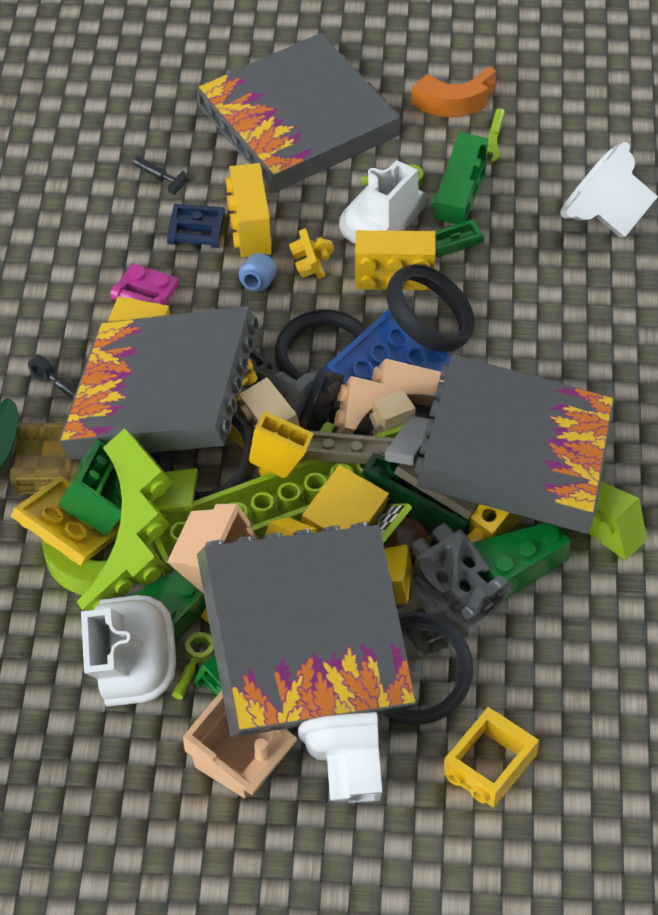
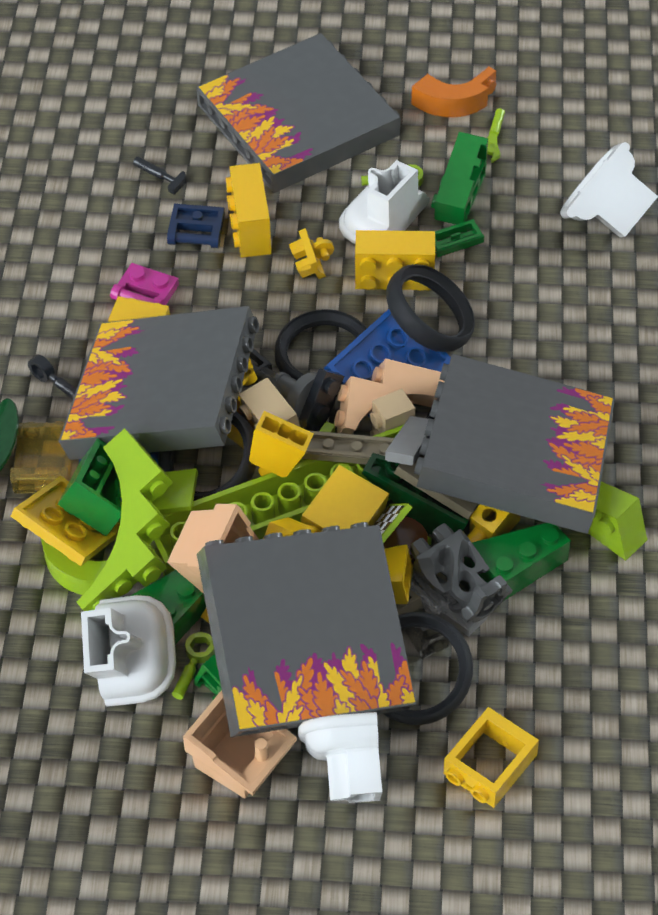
medium blue head [239,253,277,292] -> none

